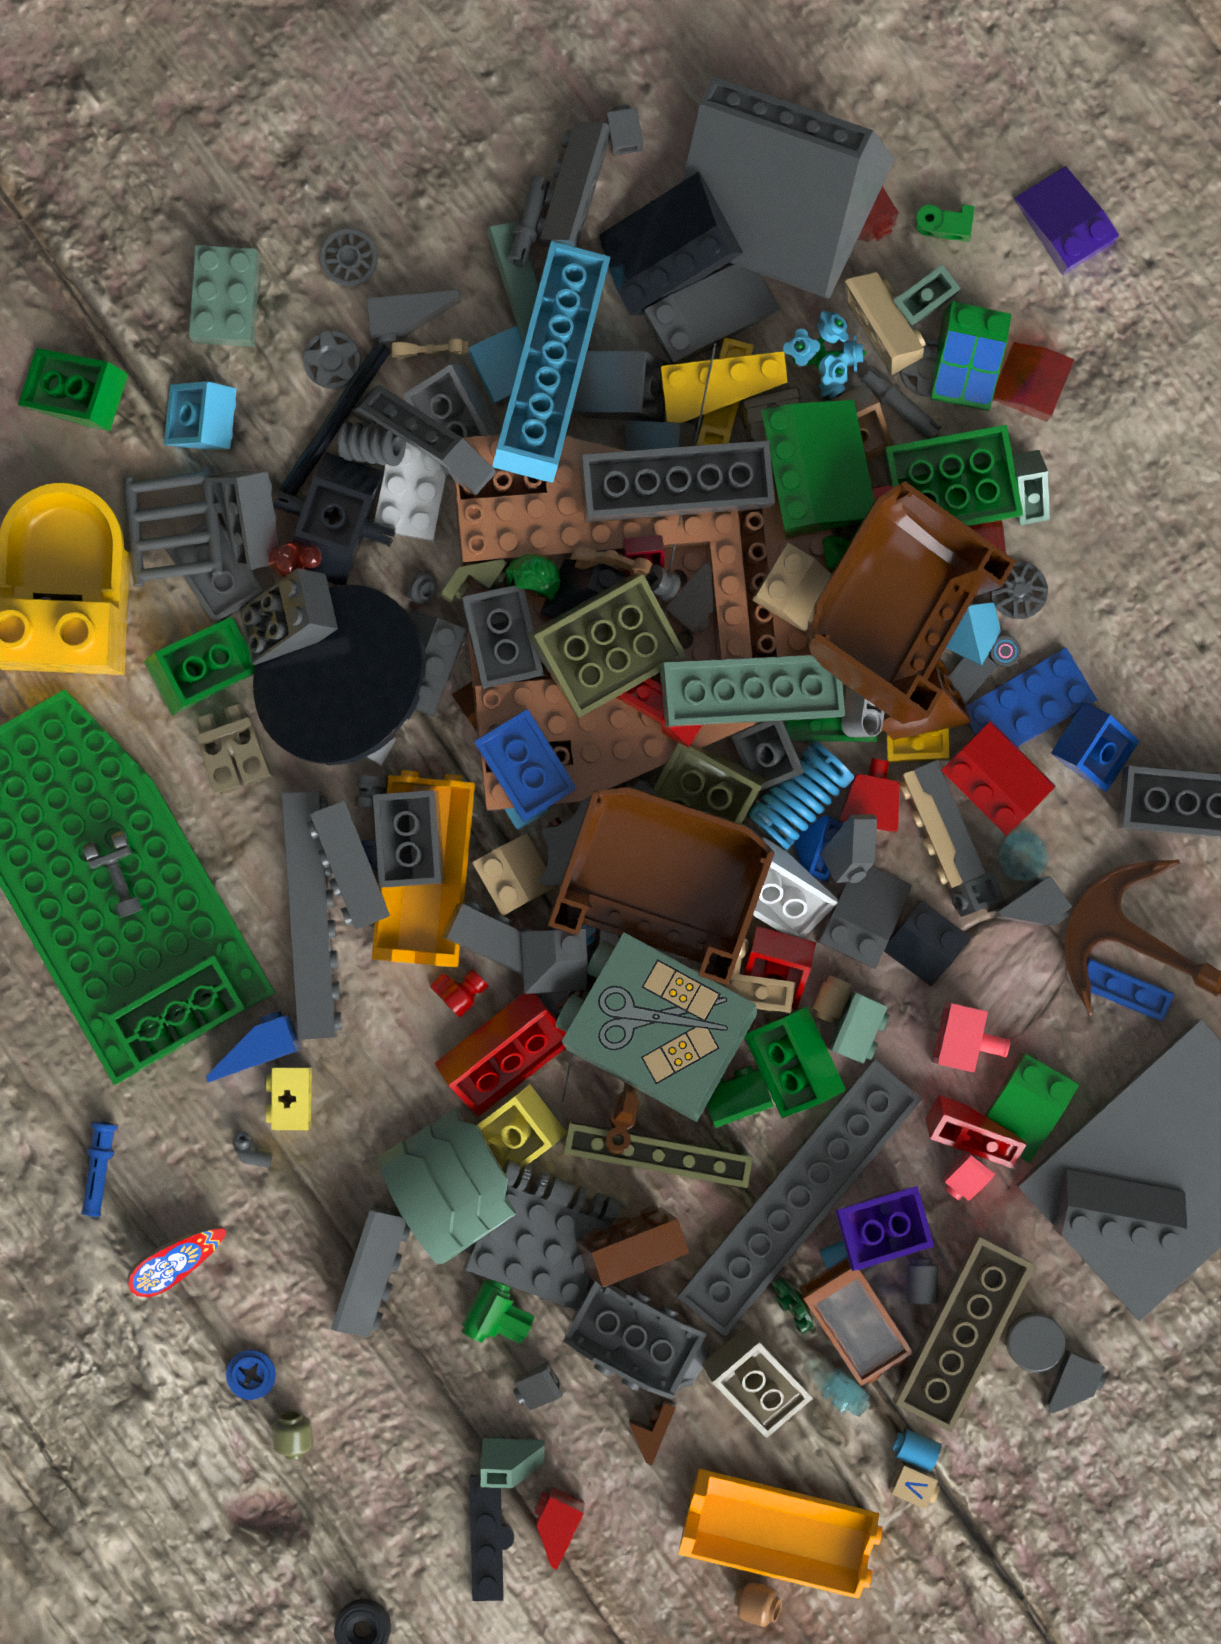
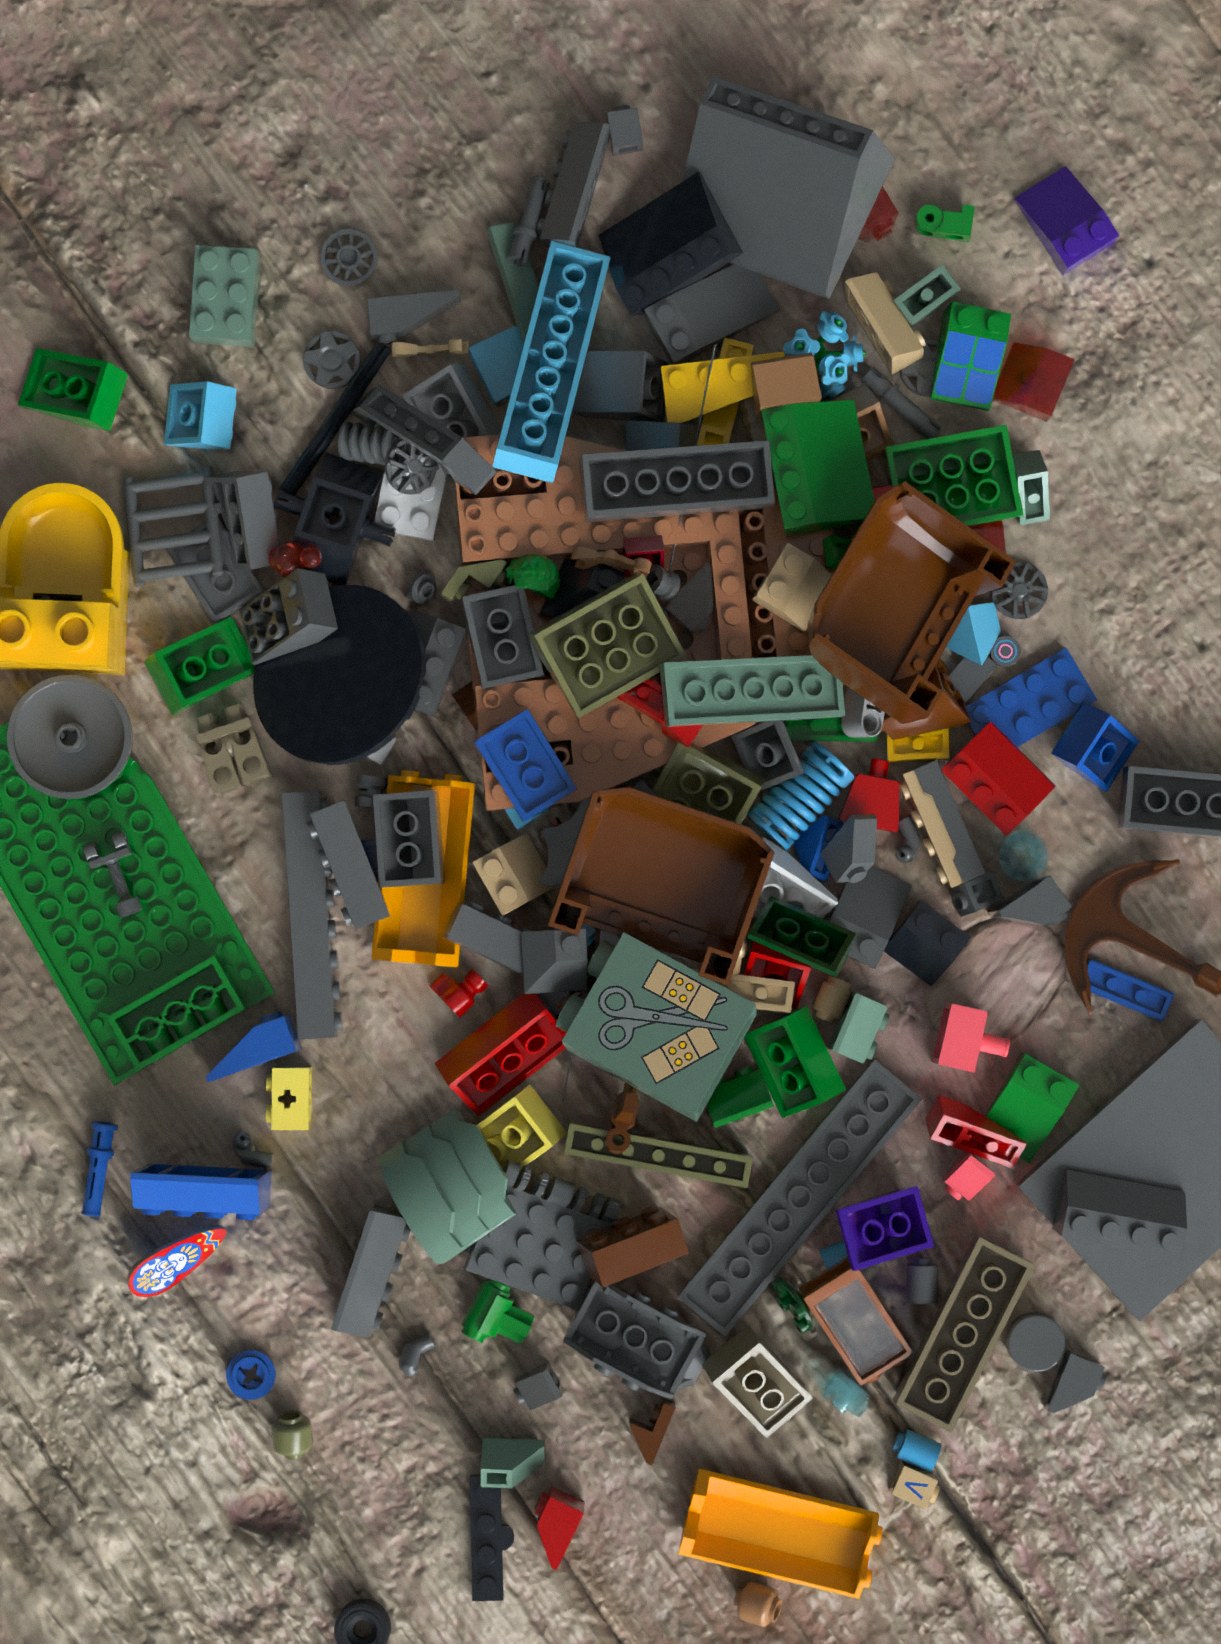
none -> dark grey dish [7,675,133,799]
none -> slope [130,1164,272,1220]
none -> dark grey wheel [385,439,439,495]
none -> dark grey arm [399,1333,436,1376]
none -> dark green slope [747,896,856,978]
none -> medium nougat slope [751,353,822,419]
none -> dark grey arm [895,816,922,862]

